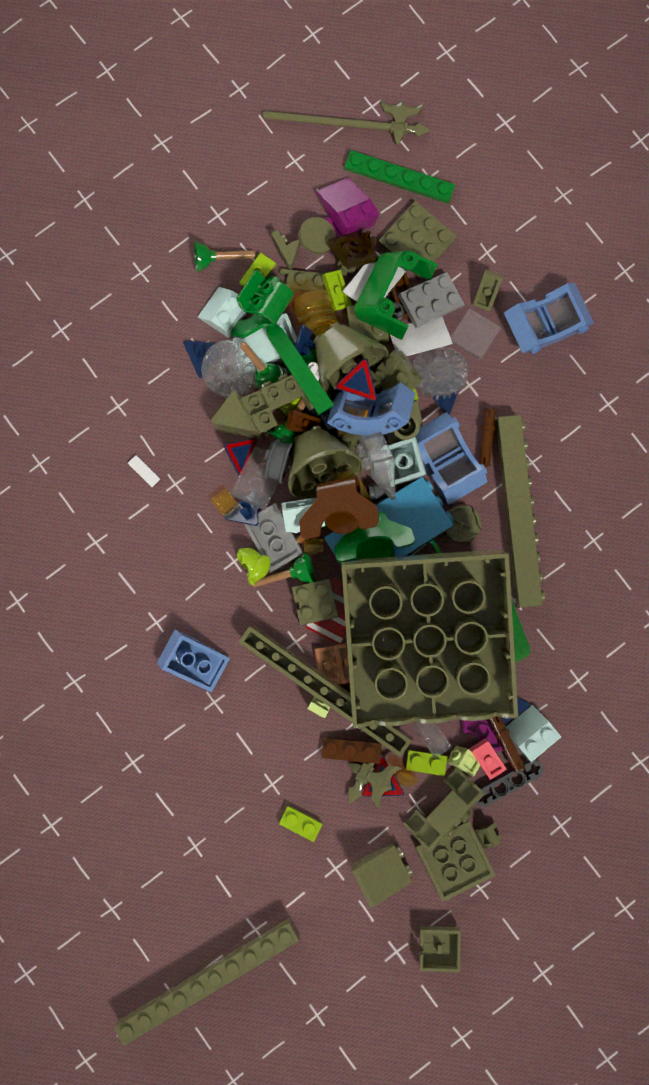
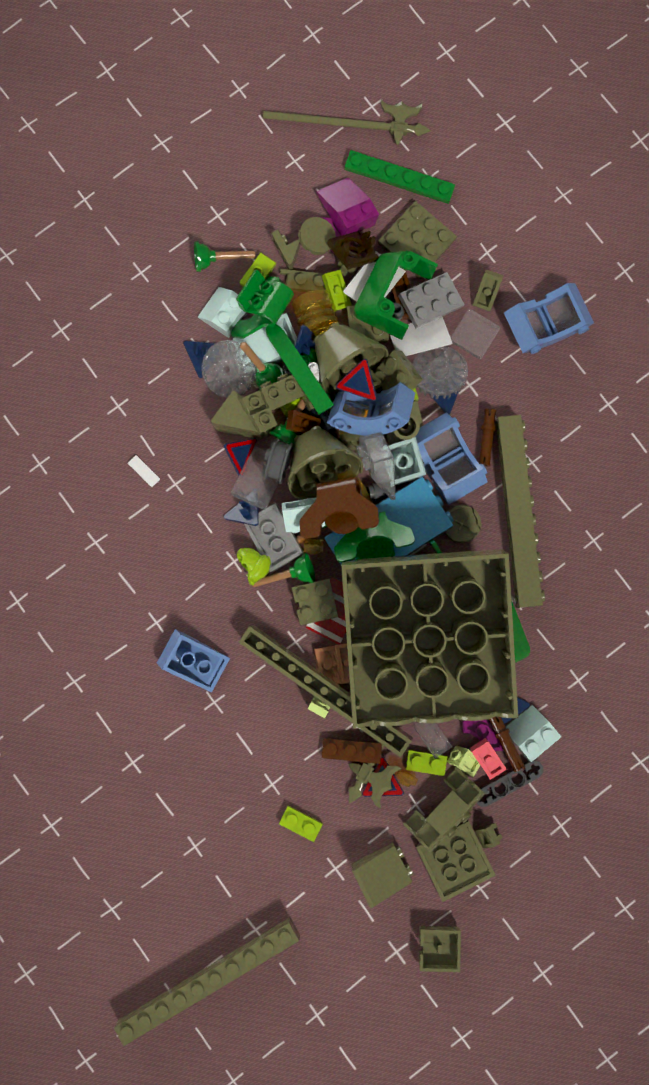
clear yellow plate [211,488,238,515] -> none

